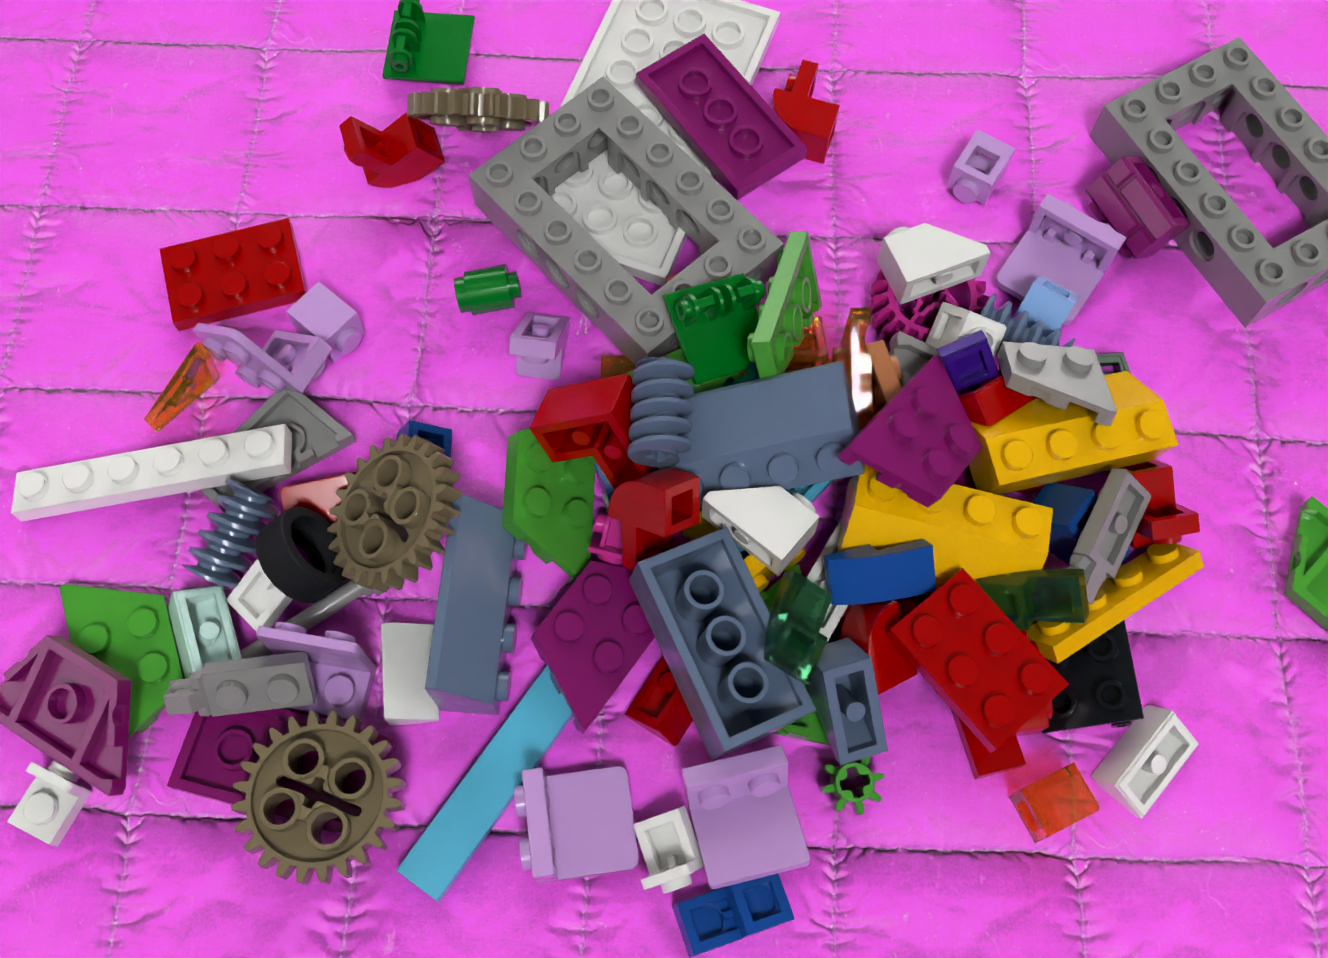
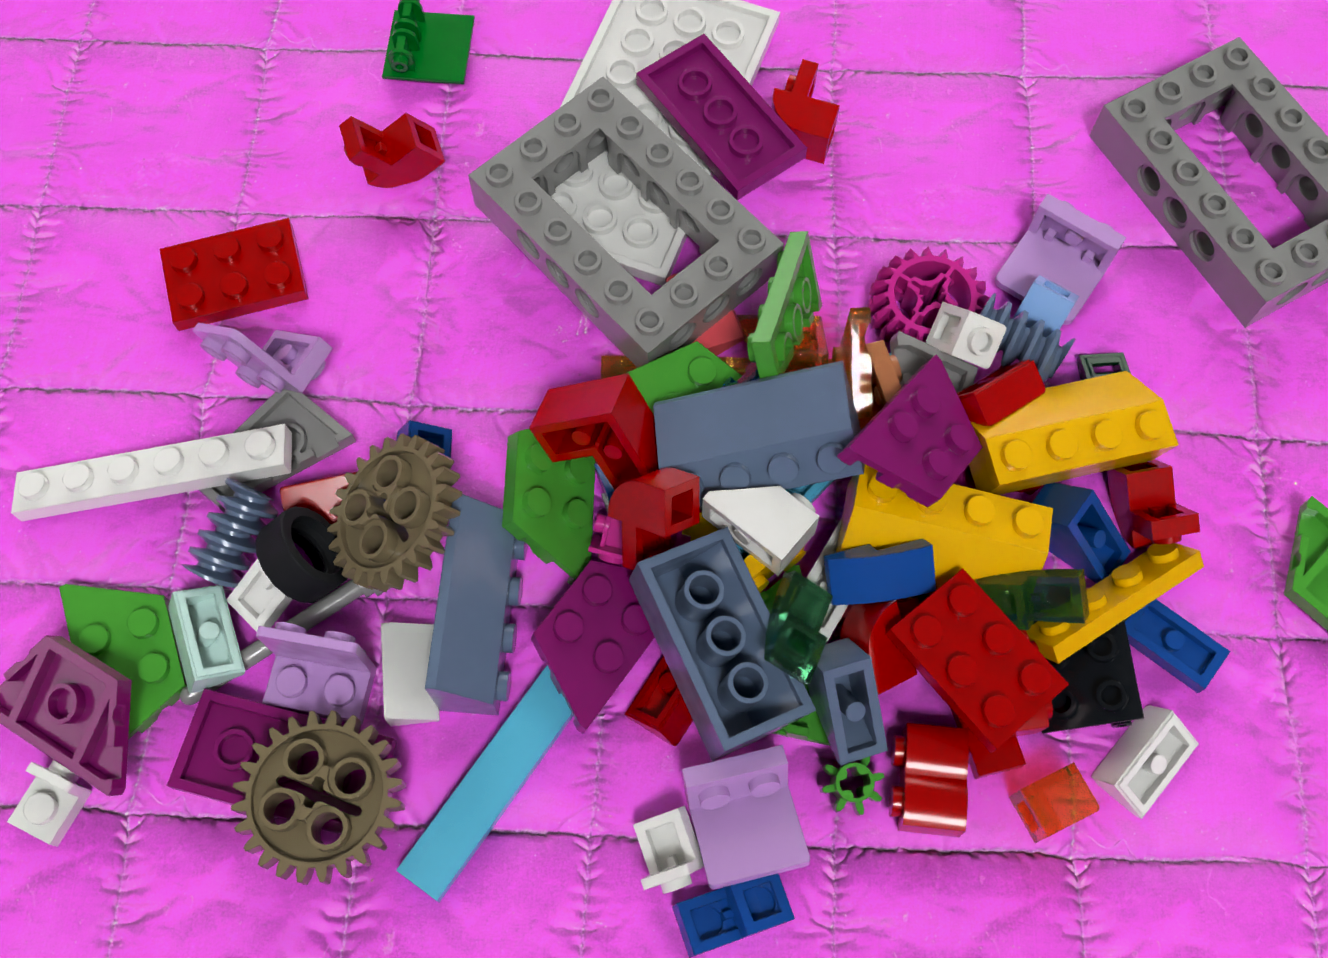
tile [144,342,221,432] -> none
light grey hinge [163,651,316,717] -> none
lavender brick [286,281,366,363] -> none
dark tan gear [407,86,549,133] -> none
green brick [454,264,522,315] -> none
lavender slope [509,312,571,380] -> none
lavender bracket [514,766,639,884] -> none
sand blue piece [628,357,695,468] -> none
green hinge [662,273,765,385] -> none
white slope [877,223,991,305] -> none
dark purple tile [936,330,999,393] -> none
lavender brick [947,129,1016,205] -> none
light grey wing [997,341,1117,426] -> none
light grey hinge [1058,468,1152,604] -> none
magenta brick [1085,156,1190,259] -> none
none -> red brick [889,723,969,837]
none -> blue plate [1125,599,1231,693]

